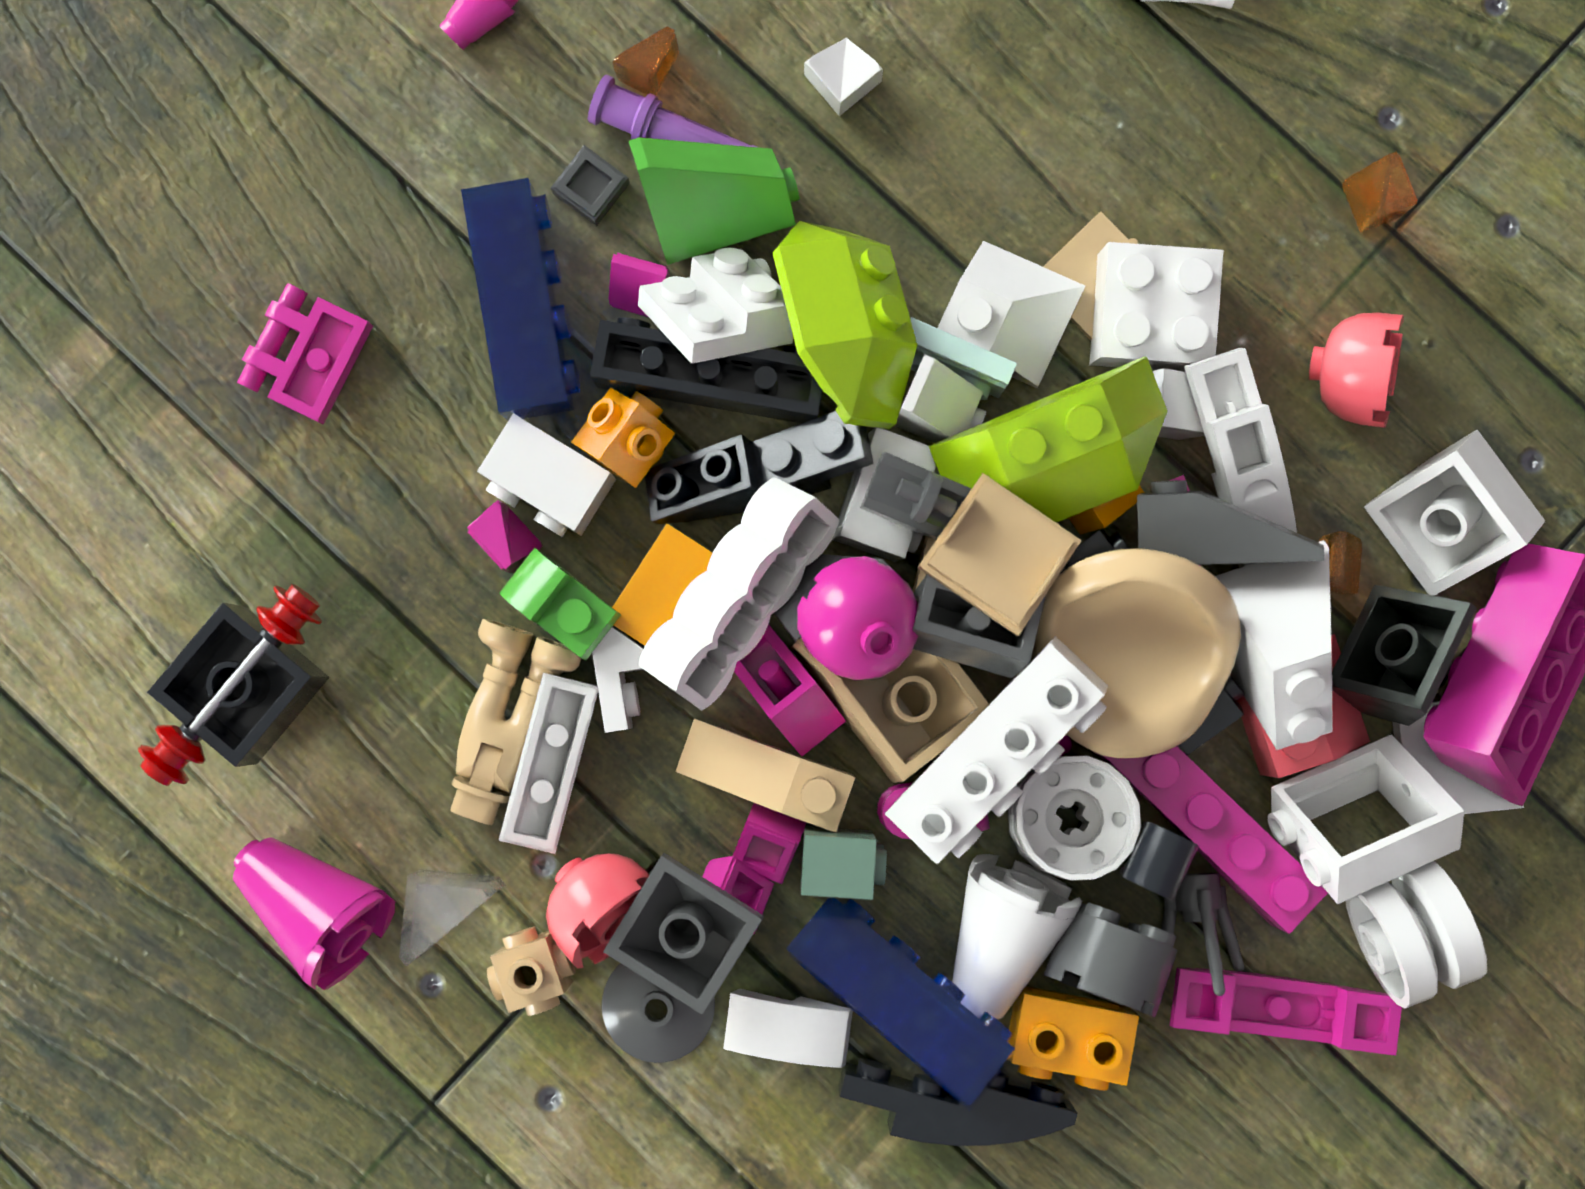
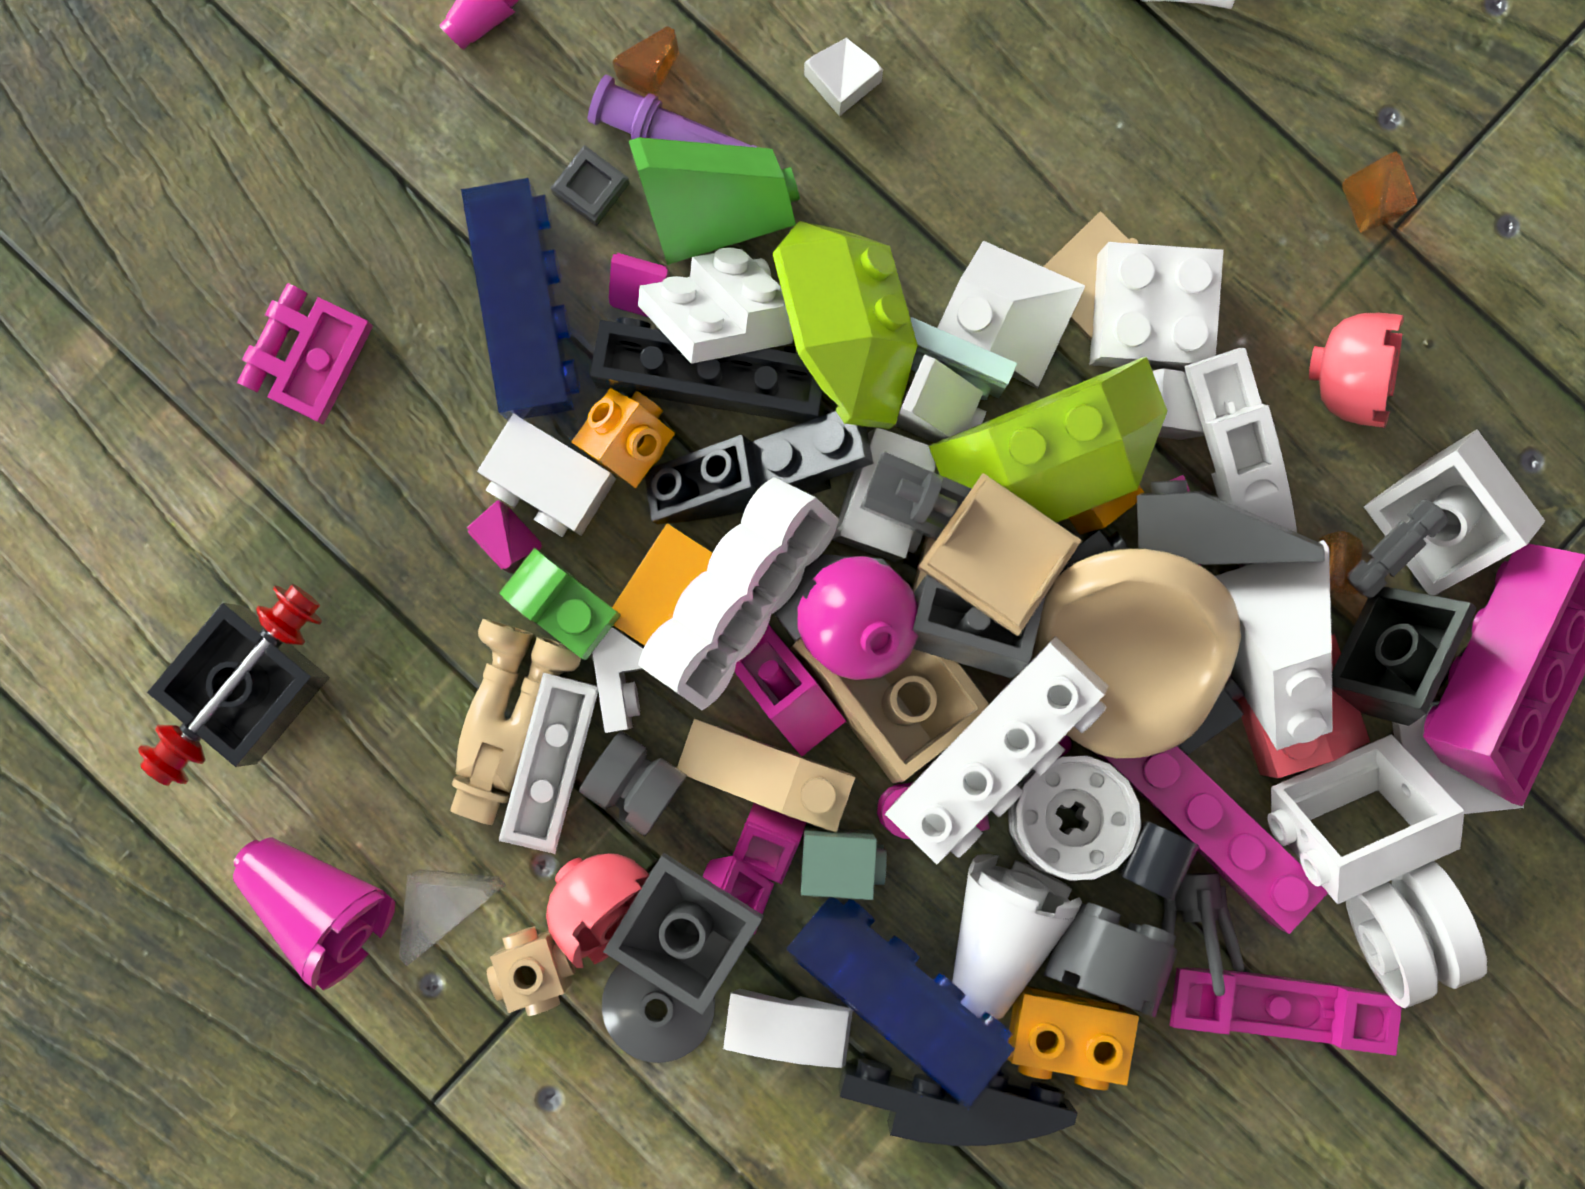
none -> dark grey wheel [579,730,687,837]
none -> dark grey axle [1347,499,1448,598]

